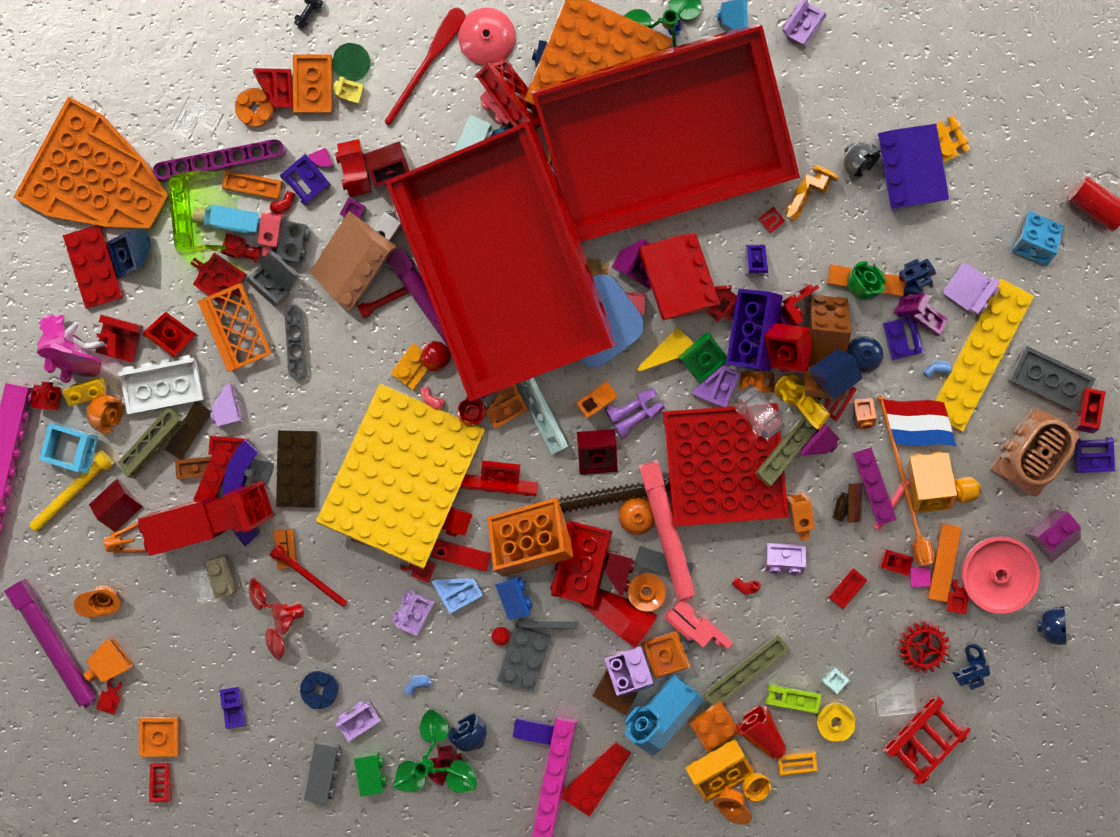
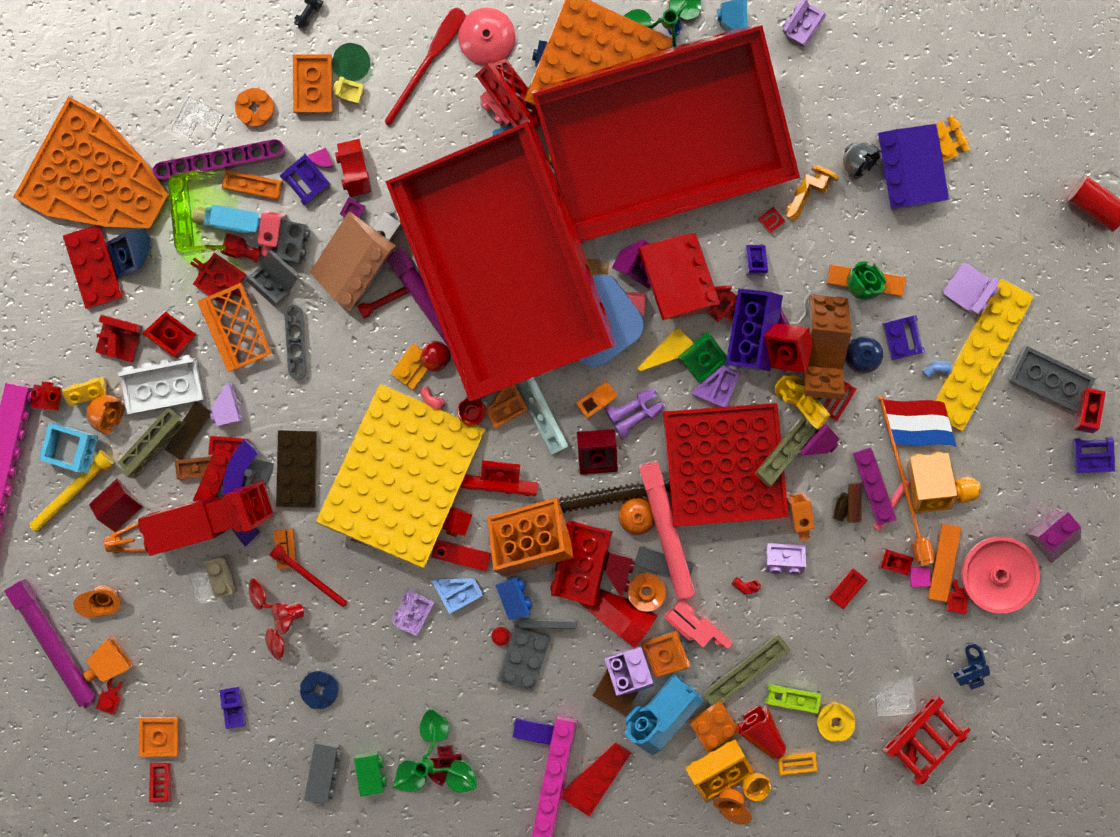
dark pink animal [36,314,106,383] -> none
red wing [253,68,293,109] -> none
red arm [269,190,295,214] -> none
lavender bracket [335,701,381,742] -> none
dark red slope [364,141,410,190] -> none
red plate [400,561,436,583] -> none
medium blue arm [403,675,431,696] -> none
dark blue cylinder [448,713,487,752] -> none
light aqua brick [455,115,493,152] -> none
clear brick [733,384,785,440] -> none
orange bracket [740,371,775,392] -> none
red bracket [781,284,819,326] -> none
dark blue slope [807,349,862,401] -> none
light aqua tile [822,667,850,694] -> none
orange bracket [853,398,877,429] -> none
magenta bracket [894,293,948,336] -> none
red gear [898,621,950,673] -> none
dark blue piece [899,259,936,296] -> none
nougat brick [990,407,1080,497] -> none
dark azure bracket [1012,211,1064,266] -> none
dark blue cylinder [1037,607,1067,645] -> none

